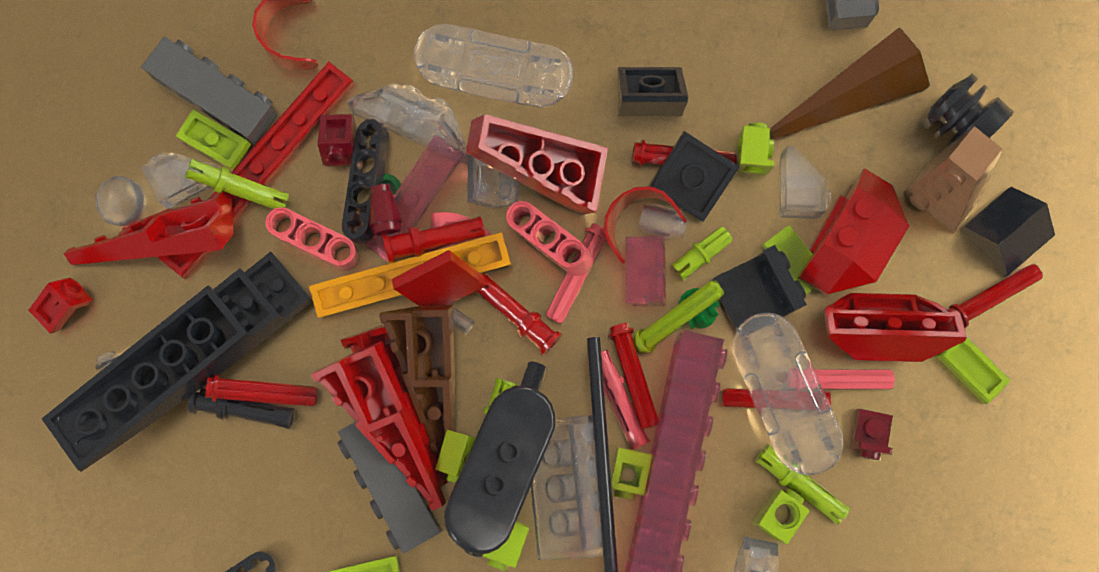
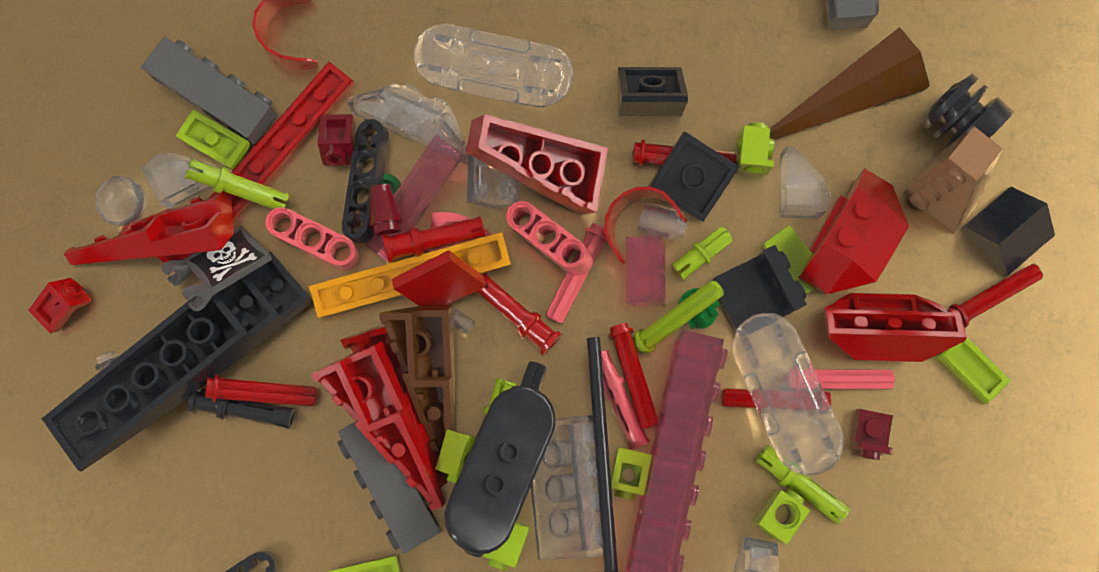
none -> flag [162,226,272,311]

